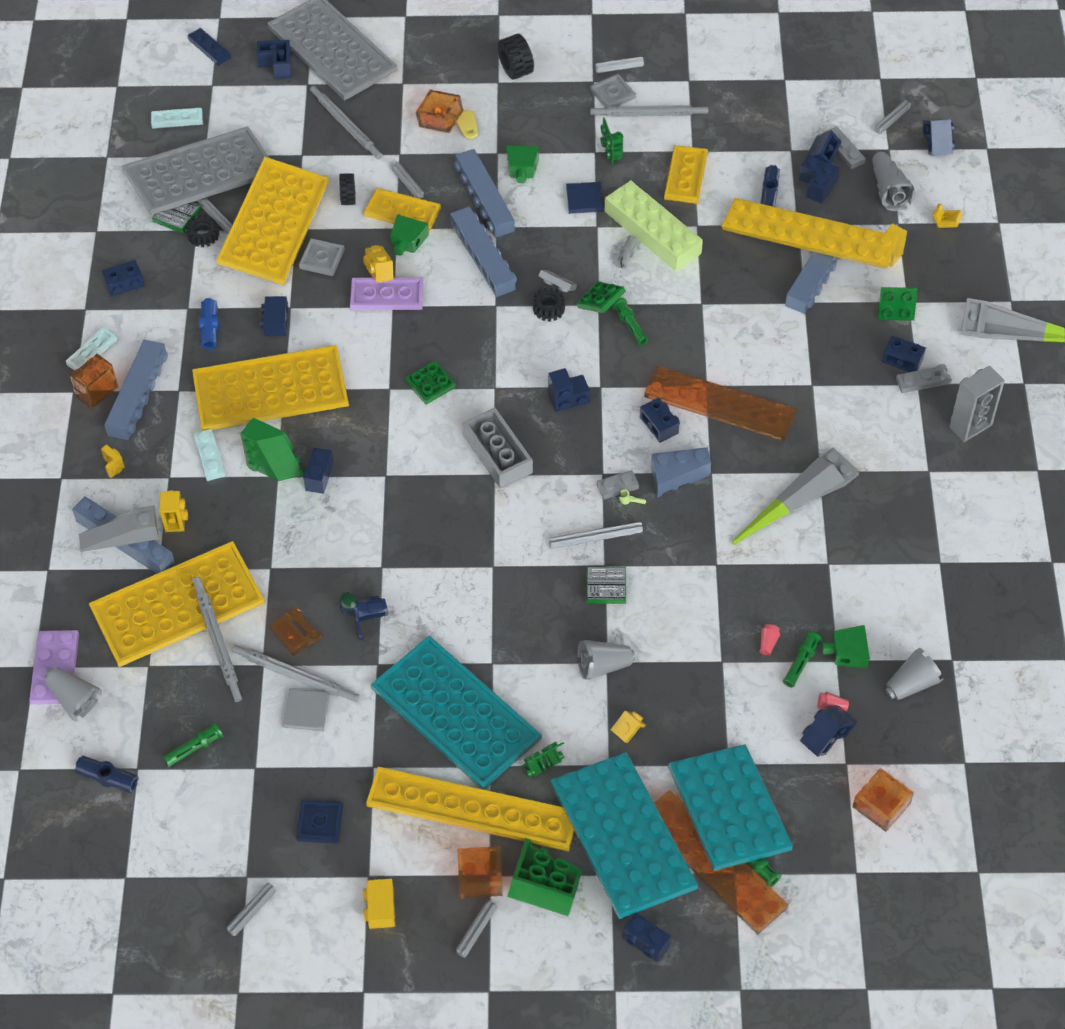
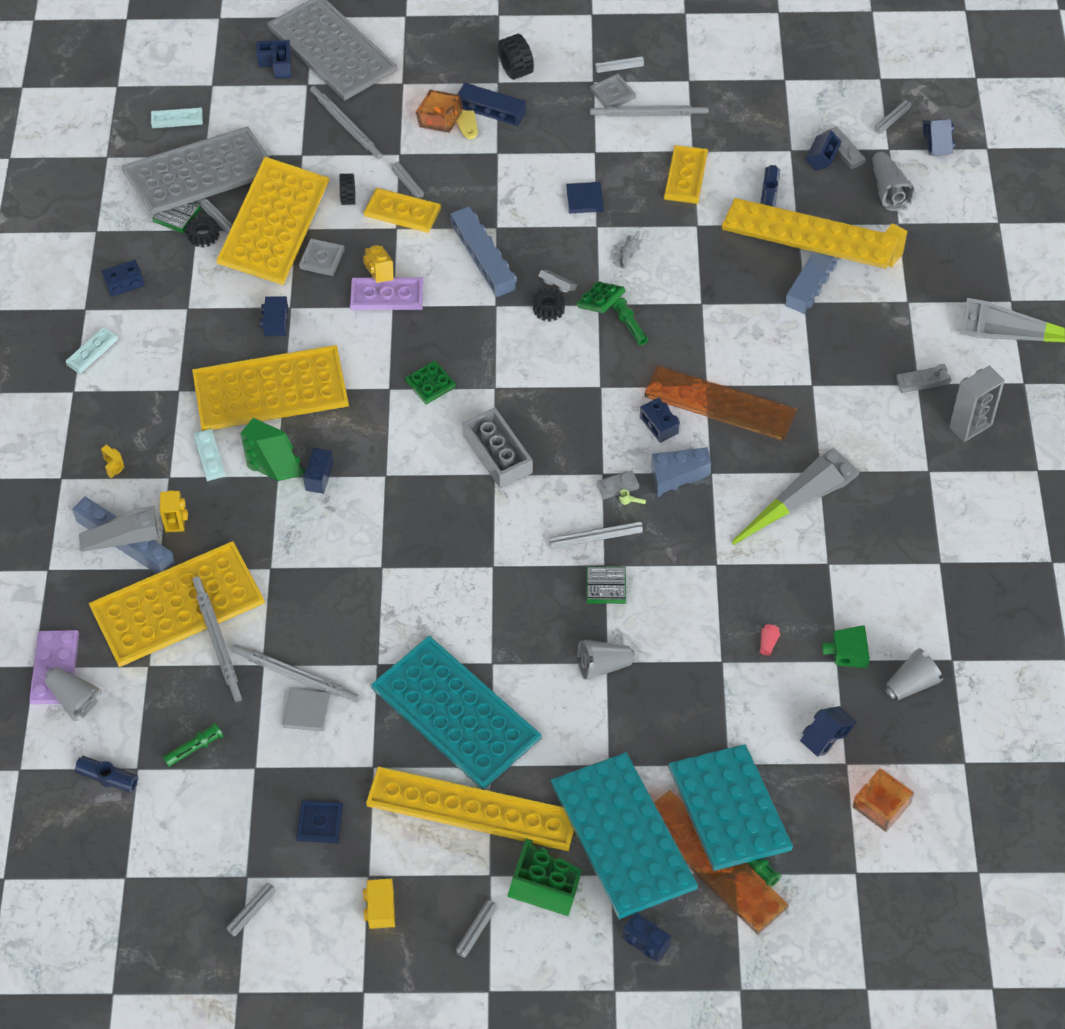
clear orange piece [70,354,118,409] -> none
sand blue brick [104,340,168,440] -> none
dark blue plate [187,28,231,66] -> none
blue piece [199,298,219,350] -> none
clear orange plate [269,608,322,656] -> none
dark blue piece [340,592,389,641] -> none
green torso [390,214,429,256] -> none
sand blue brick [454,149,515,238] -> none
clear orange piece [457,846,503,899] -> none
green torso [506,146,539,183] -> none
green hinge [520,741,565,778] -> none
dark blue brick [548,368,590,412] -> none
green hinge [600,117,623,165] -> none
yellowish green brick [605,180,703,271] -> none
yellow bracket [611,711,646,743] -> none
green pin [783,631,822,688] -> none
dark blue brick [799,155,840,204] -> none
coral cone [817,691,849,712] -> none
green hinge [877,287,918,321] -> none
dark blue brick [882,335,926,372] -> none
yellow bracket [933,204,963,228] -> none
none -> dark blue brick [456,82,526,126]

